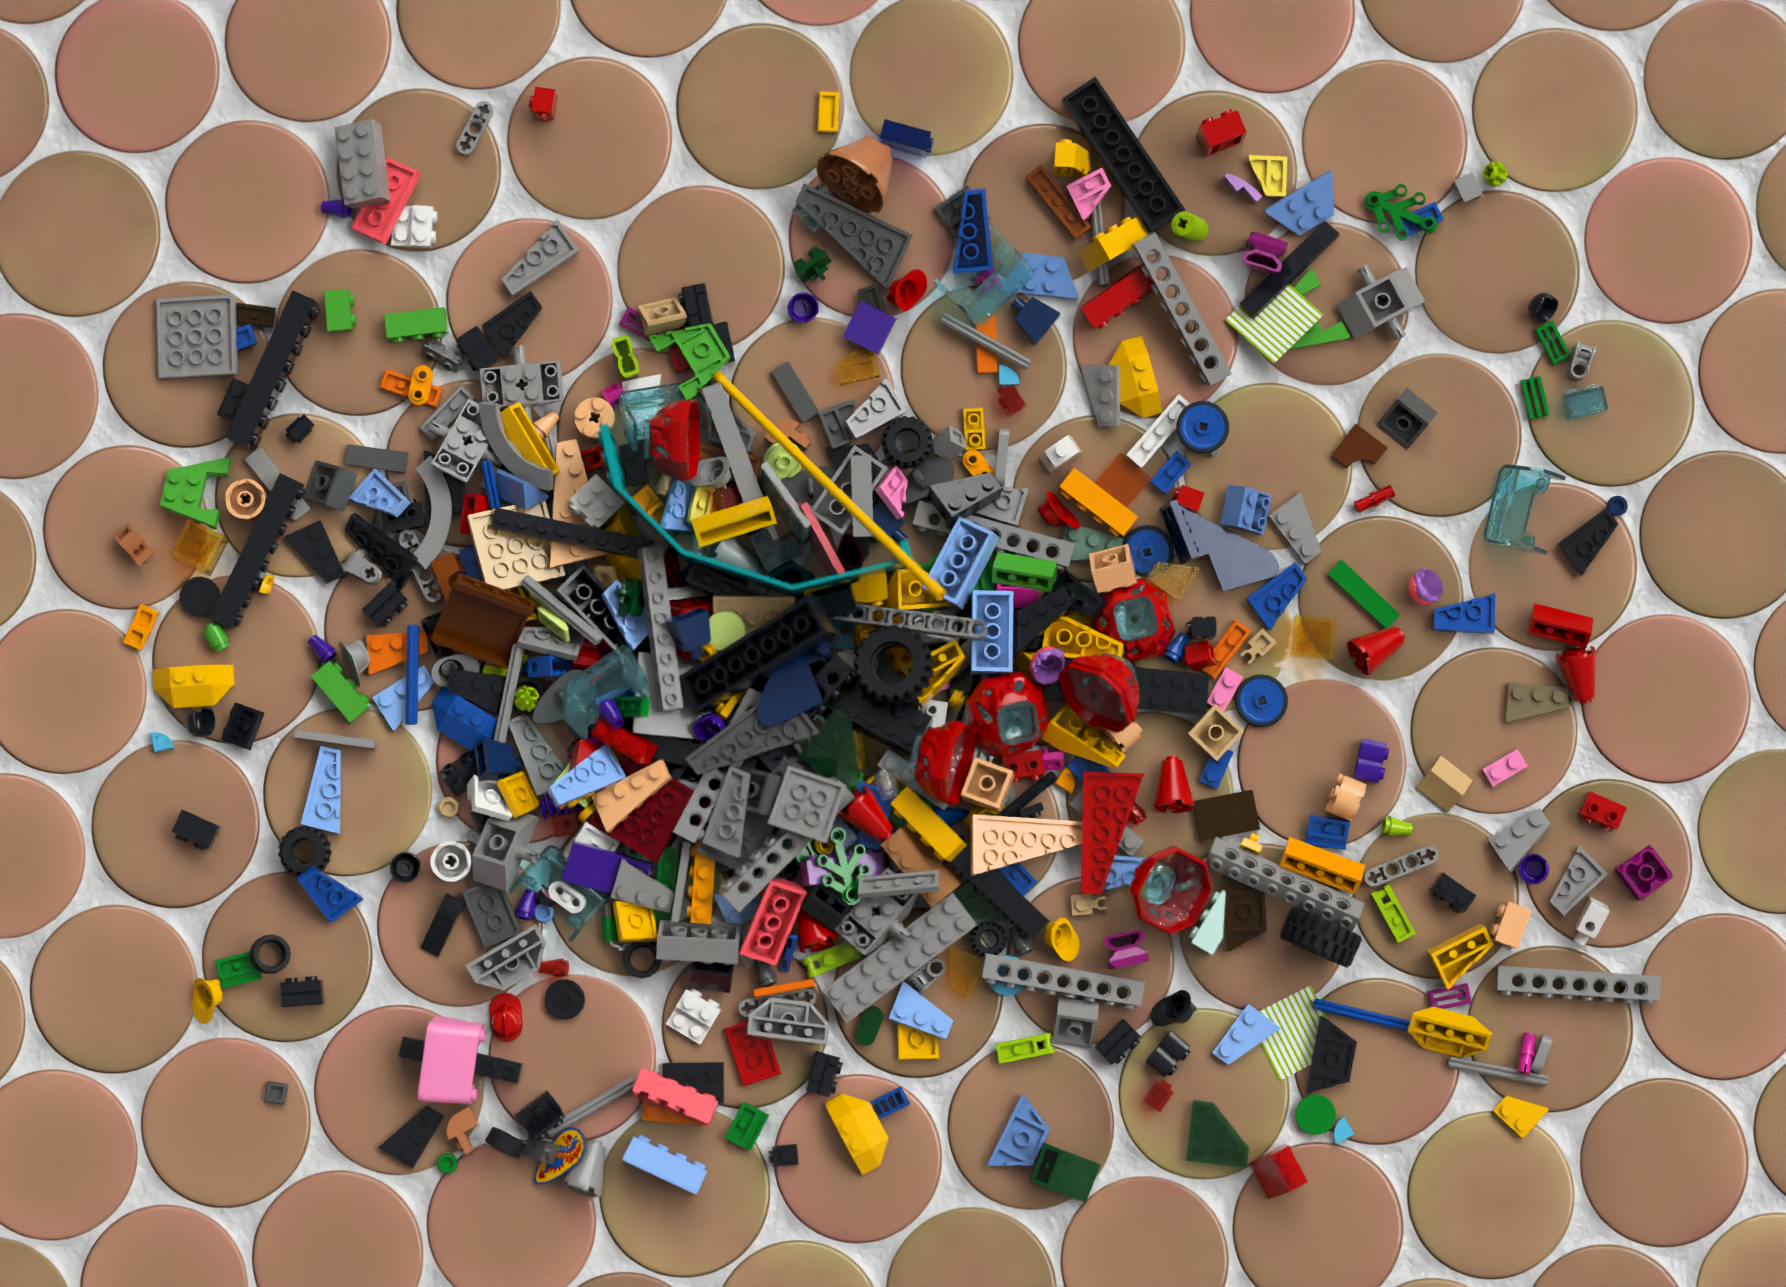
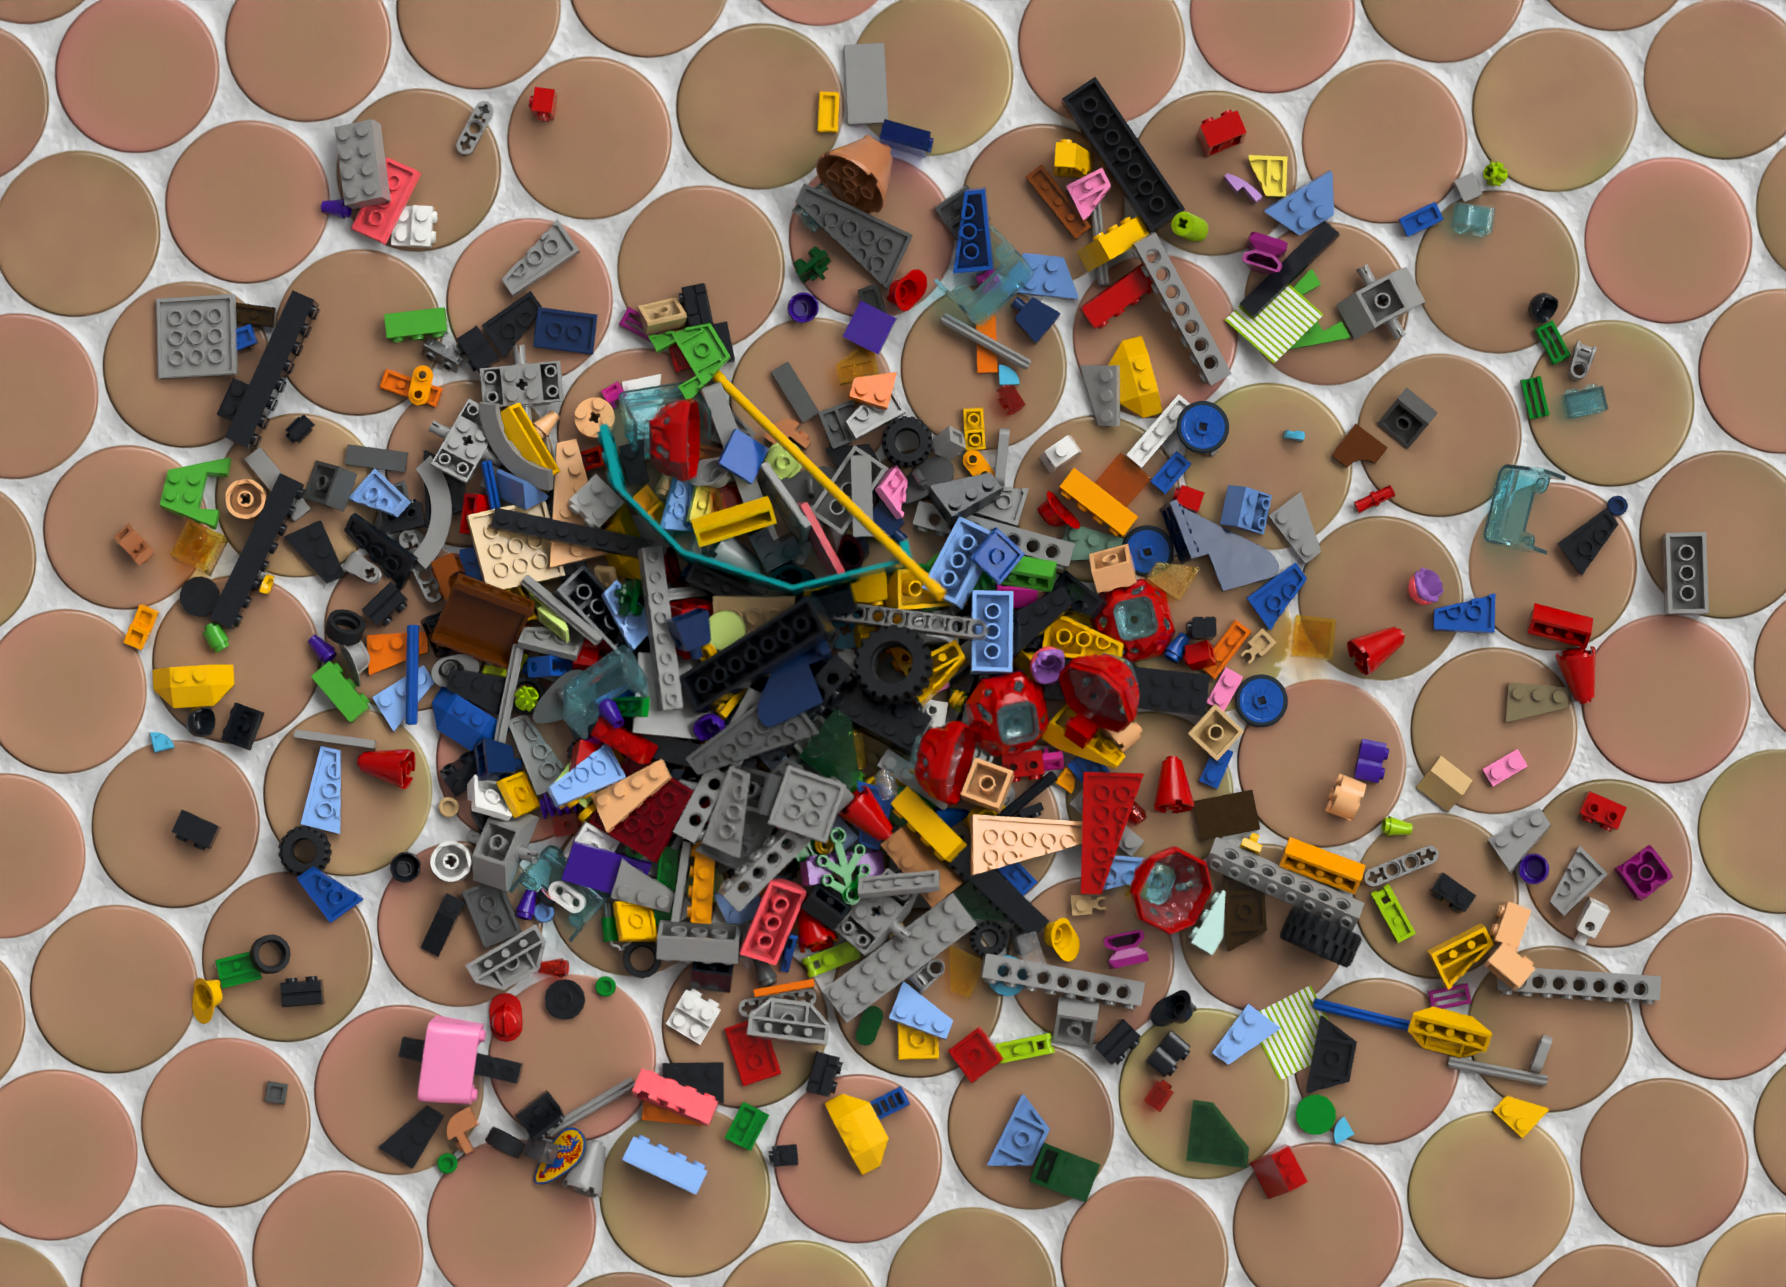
bright green brick [324,289,357,334] -> none
light grey tile [419,385,476,442] -> none
lime brick [612,335,640,380] -> none
blue plate [1305,814,1350,850] -> none
green tile [1327,559,1400,629] -> none
green plant [1364,184,1438,241] -> none
dark pink pin [1517,1033,1536,1075] -> none
none -> black tyre [325,609,365,646]
none -> red cone [357,749,416,789]
none -> dark blue tile [533,307,598,355]
none -> green tile [595,976,616,997]
none -> tile [717,429,769,484]
none -> light grey tile [844,43,888,125]
none -> wing [848,372,897,410]
none -> red tile [948,1026,1004,1084]
none -> tile [970,527,1025,585]
none -> clear tile [1016,931,1048,976]
none -> red brick [1064,712,1099,749]
none -> medium azure tile [1283,430,1305,442]
none -> clear light blue brick [1451,202,1495,236]
none -> light nougat brick [1483,942,1535,991]
none -> light grey brick [1662,532,1709,615]

